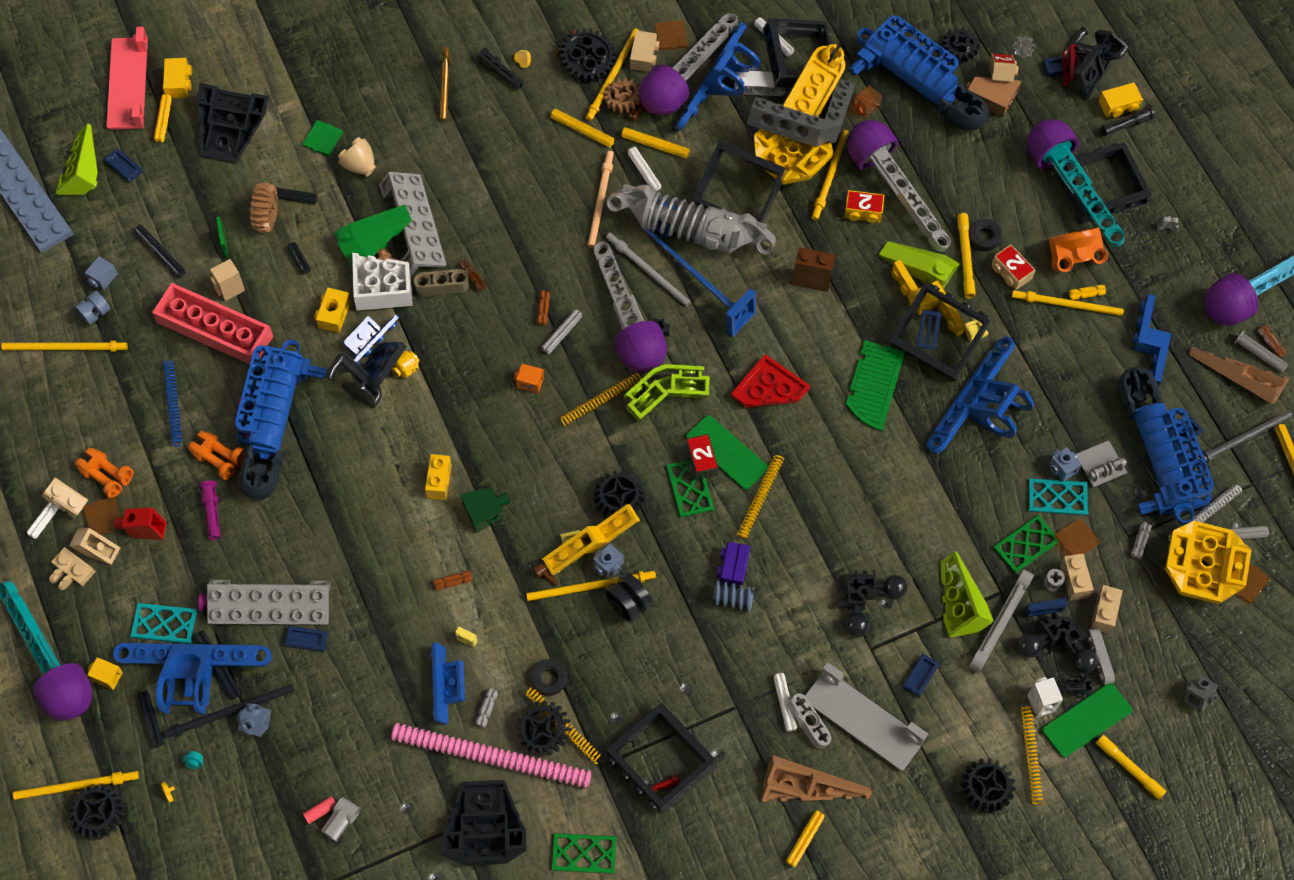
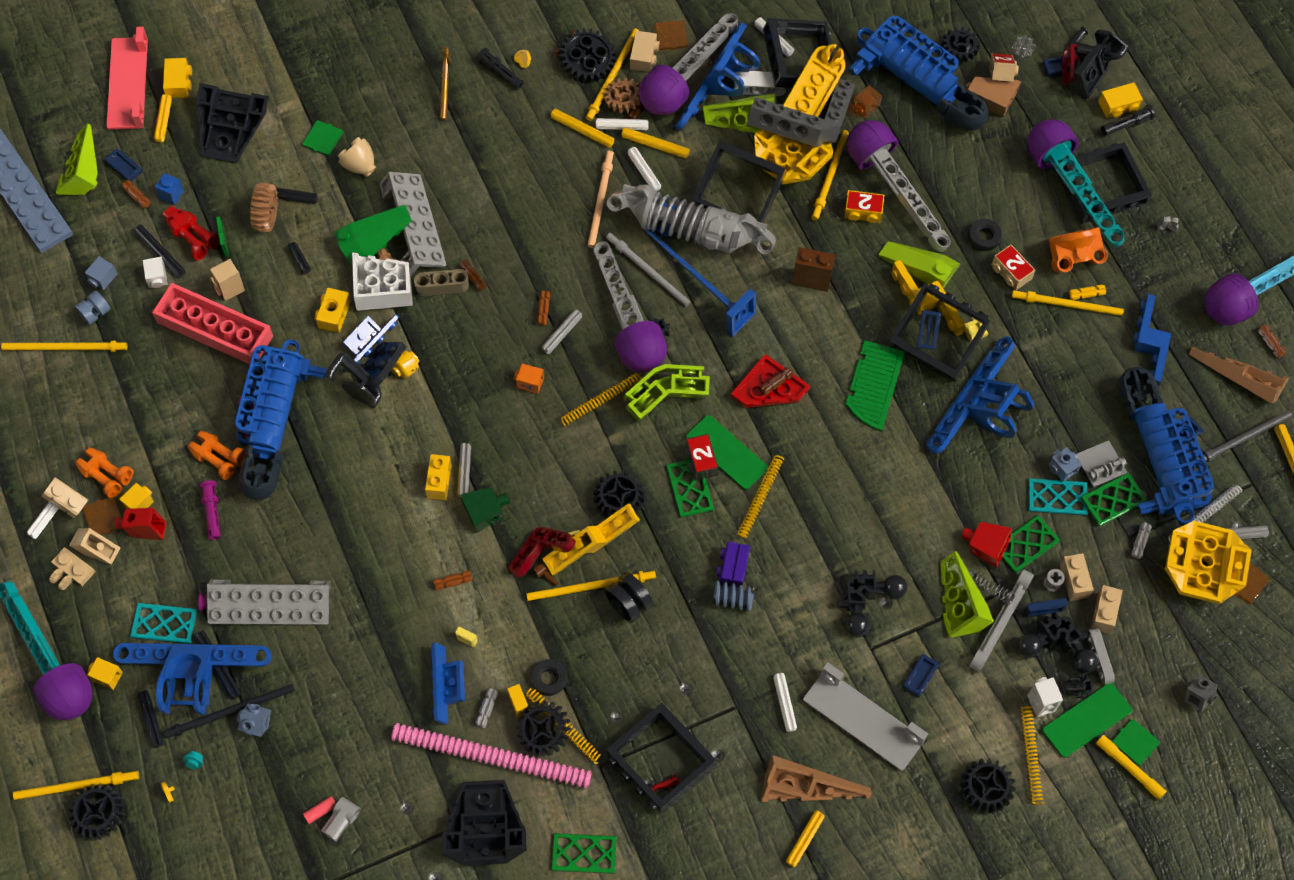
blue piece [163,359,183,447] -> none
dark blue tile [284,626,329,653] -> none
sand blue brick [593,543,624,579] -> none
light grey beam [788,693,831,749] -> none
yellow piece [957,213,976,299] -> none
clear orange piece [1055,518,1101,556] -> none
light grey axle [1234,331,1288,373] -> none
none -> yellow brick [120,483,154,509]
none -> dark orange axle [121,180,151,209]
none -> white brick [143,257,168,288]
none -> blue brick [155,173,184,205]
none -> red piece [162,206,220,261]
none -> light grey axle [457,443,471,498]
none -> yellow piece [507,684,529,718]
none -> dark red beam [509,527,576,578]
none -> white axle [596,118,648,130]
none -> lime wedge [703,94,777,133]
none -> reddish brown axle [760,367,793,395]
none -> red torso [962,522,1012,568]
none -> dark grey piece [970,570,1015,604]
none -> green window [1081,473,1148,526]
none -> green piece [1112,719,1161,767]

